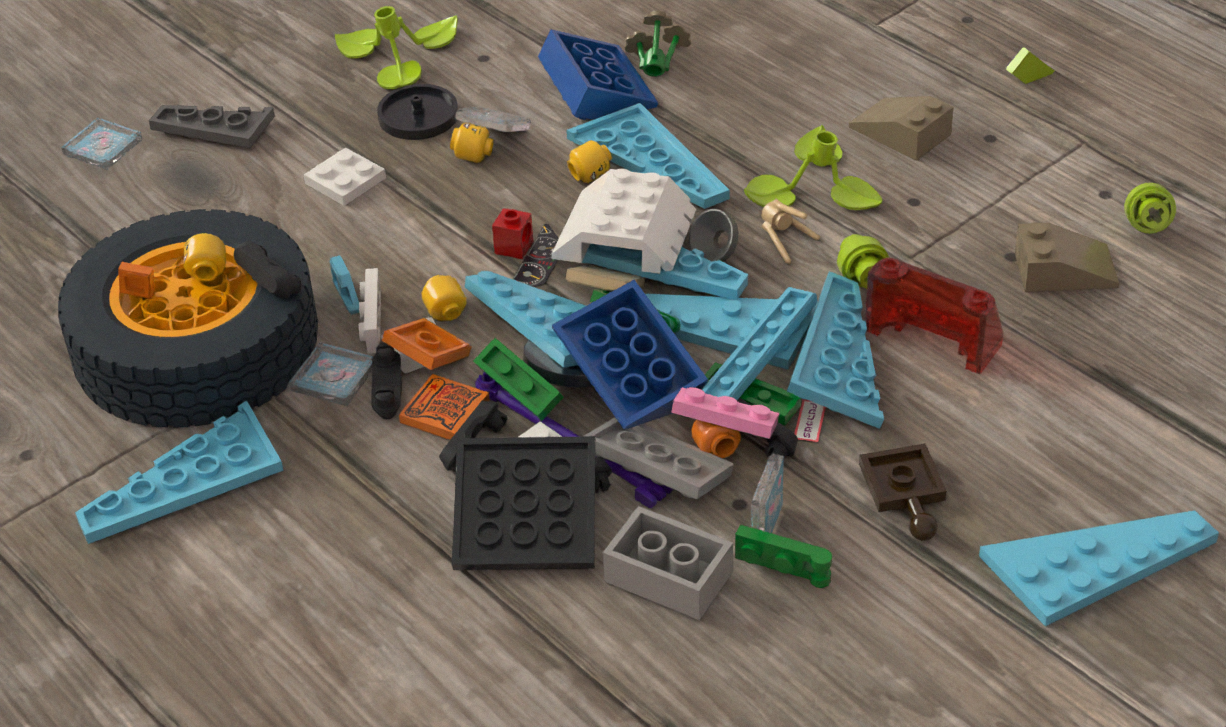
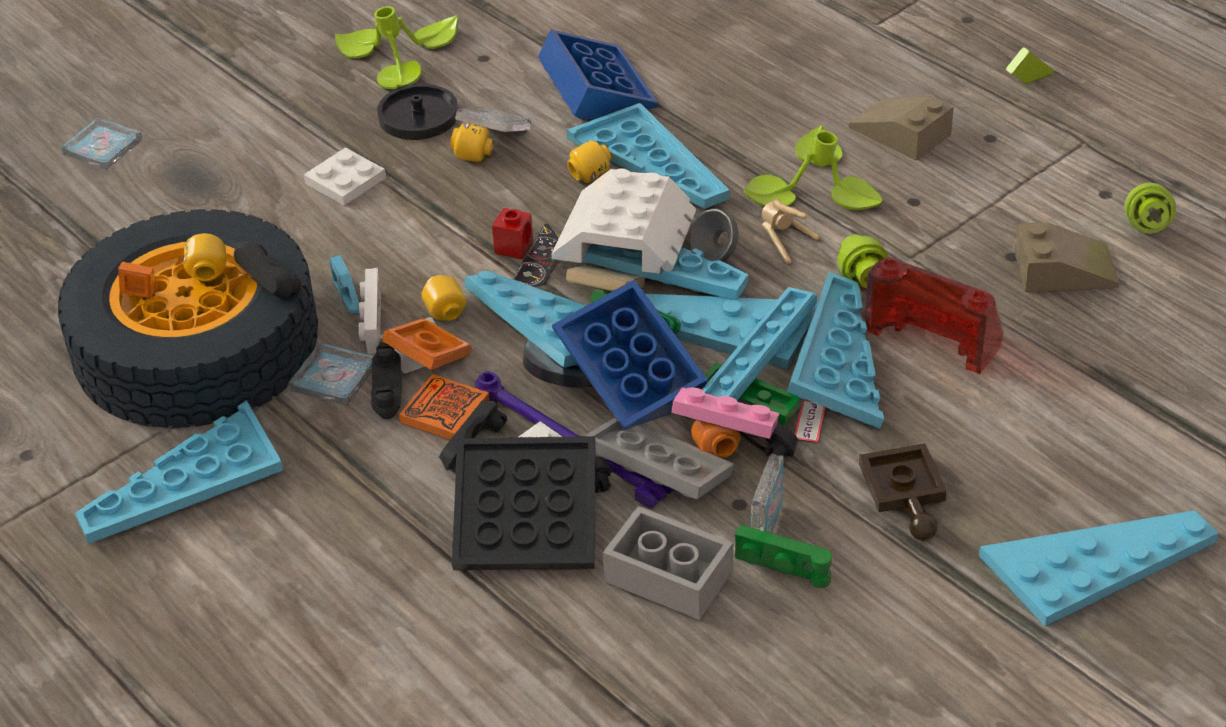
dark grey wing [149,105,275,148] -> none
green plate [473,338,564,421] -> none
plant [624,11,691,77] -> none

